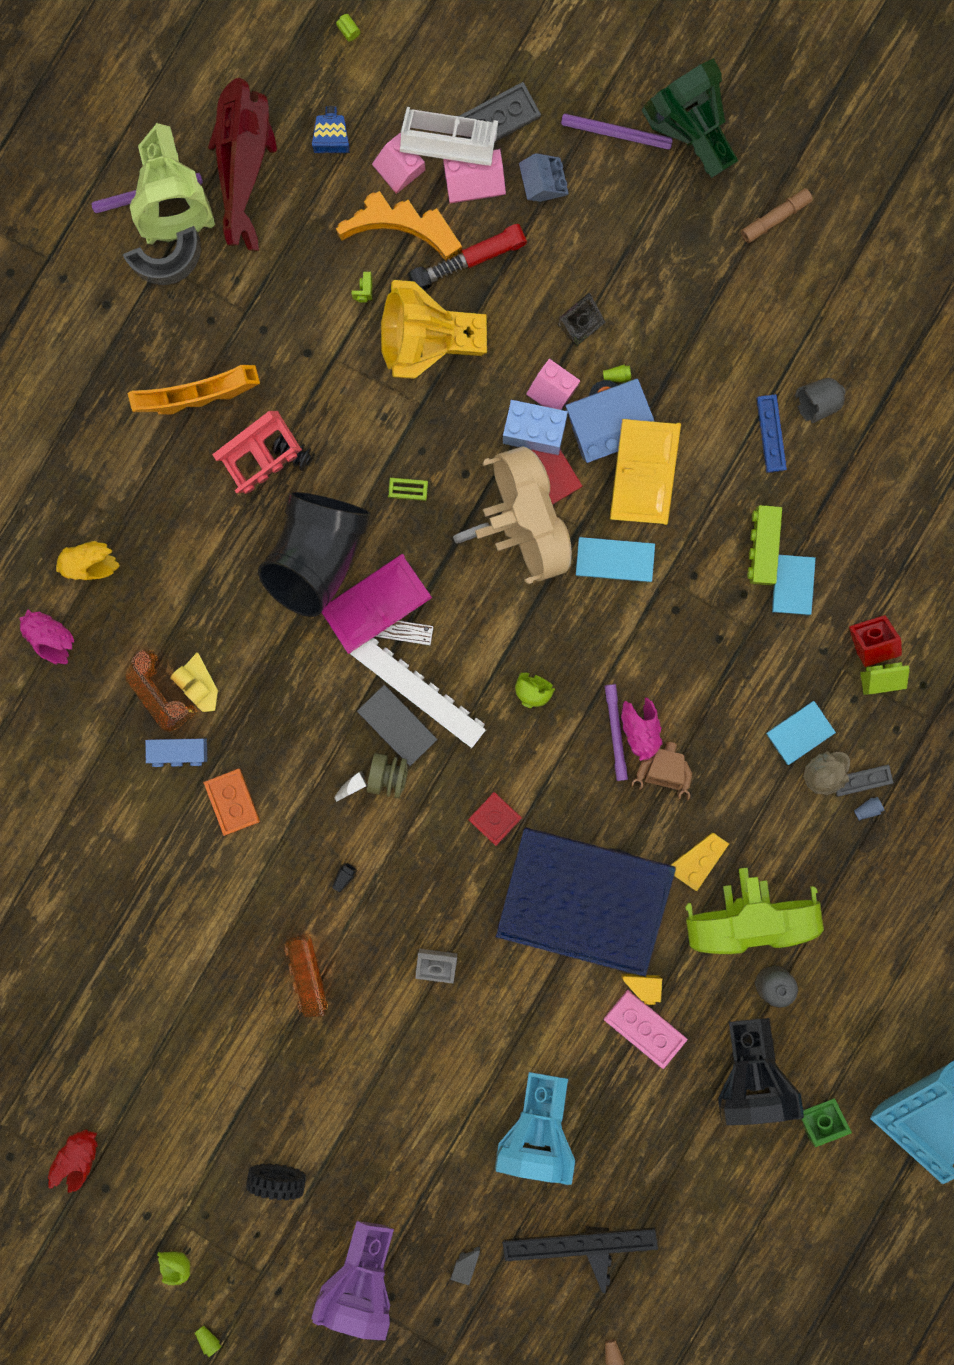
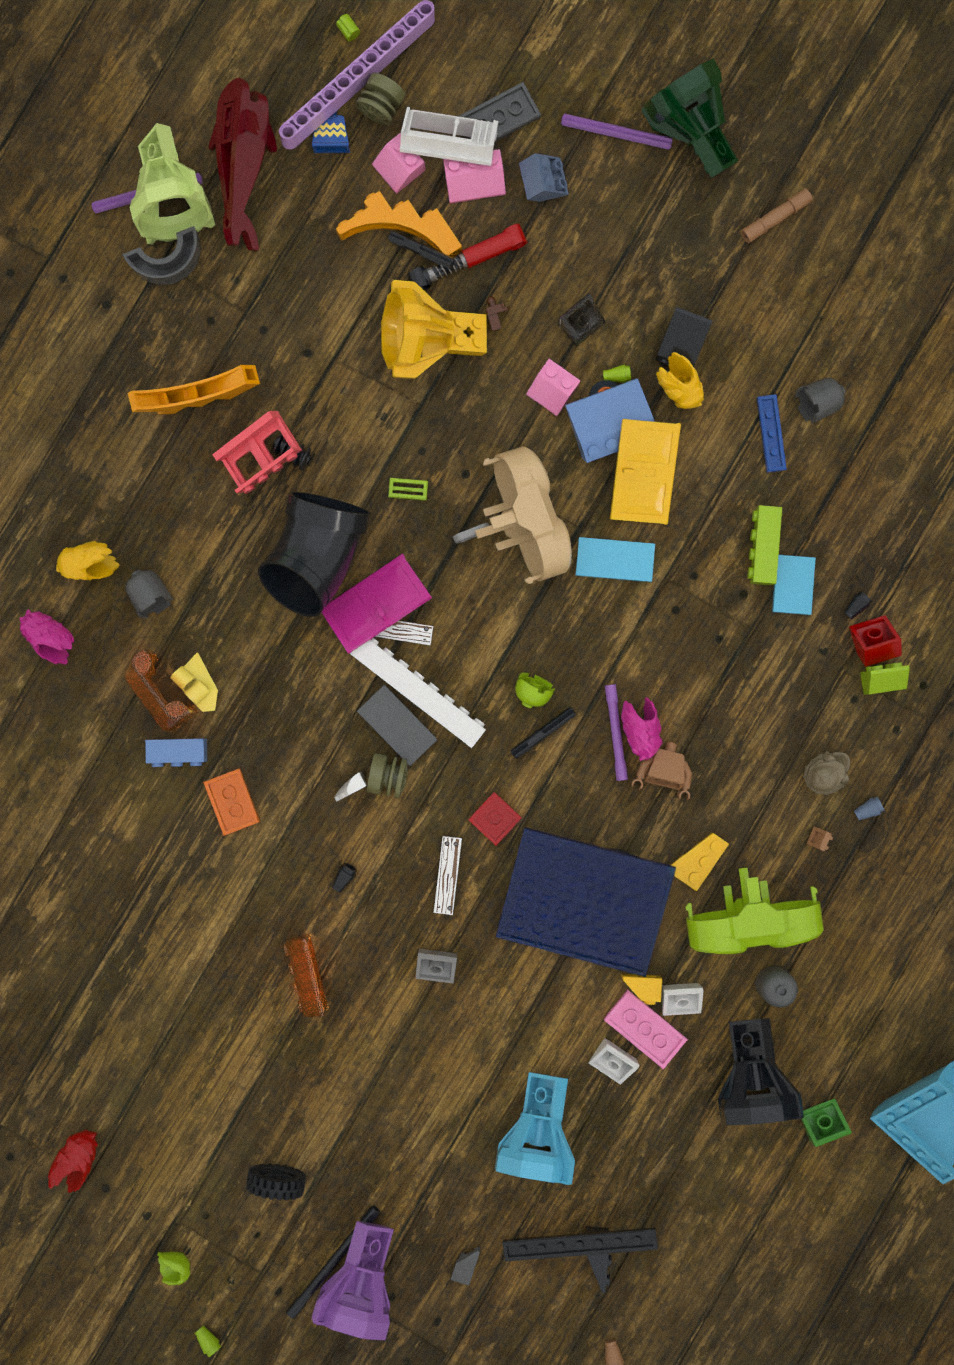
lime bracket [351,272,373,303] -> none
light blue brick [503,400,568,455] -> none
red tile [532,450,583,505] -> none
medium azure tile [766,701,836,765] -> none
dark grey tile [835,764,893,797] -> none
none -> dark grey cylinder [125,570,174,619]
none -> lavender beam [279,0,435,149]
none -> black piece [286,1205,381,1319]
none -> olive wheel [355,73,406,126]
none -> black axle [388,230,455,269]
none -> white tile [434,836,462,915]
none -> reddish brown piece [485,296,510,331]
none -> black axle [510,707,576,759]
none -> white slope [589,1038,639,1085]
none -> black slope [655,307,712,367]
none -> yellow head [656,352,704,409]
none -> white slope [661,983,703,1016]
none -> medium nougat tile [807,826,833,851]
none -> black cone [844,591,872,619]

